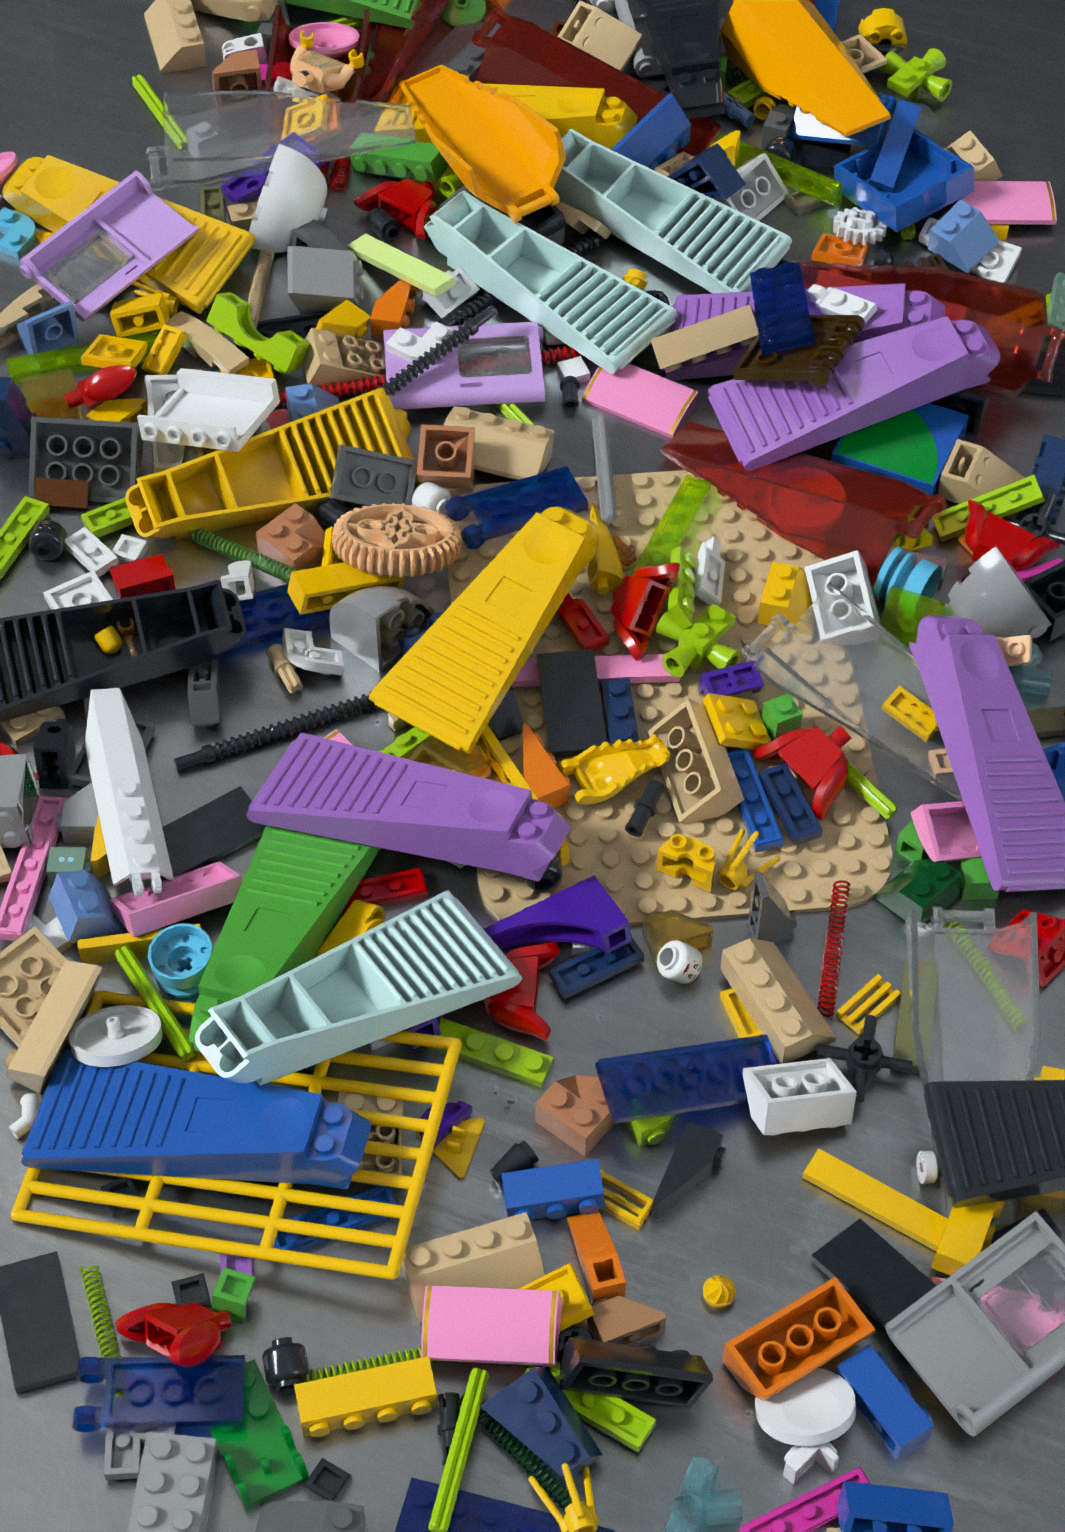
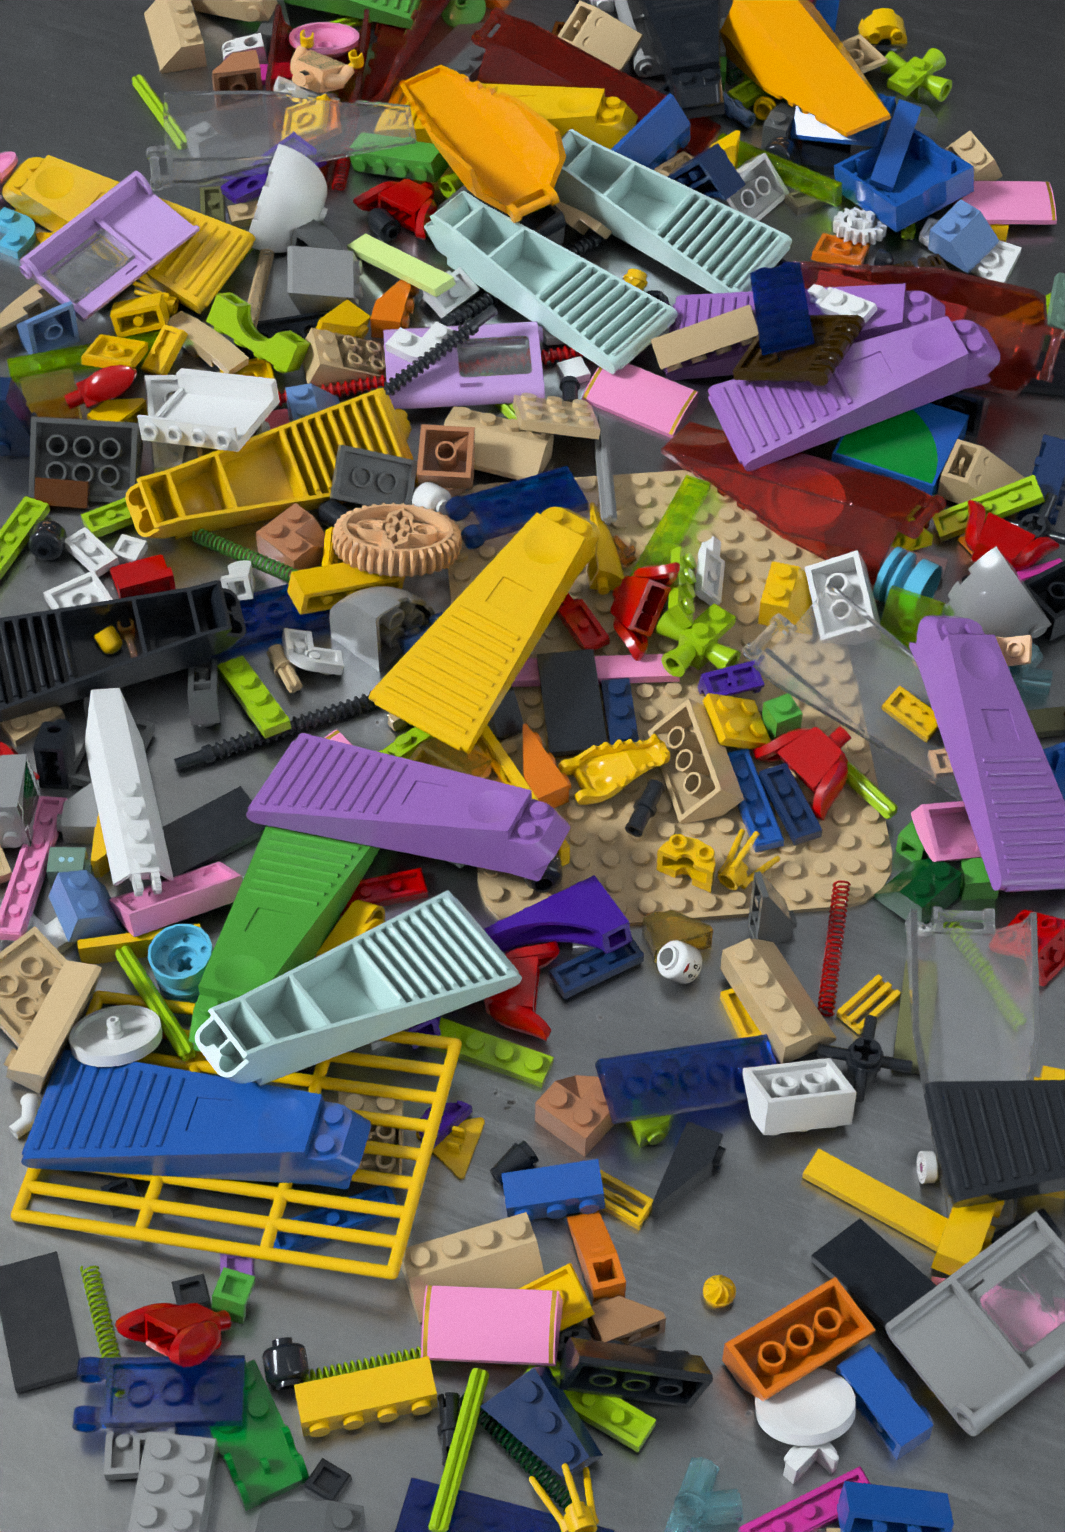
none -> lime plate [217,655,291,739]
none -> tan plate [512,393,601,440]

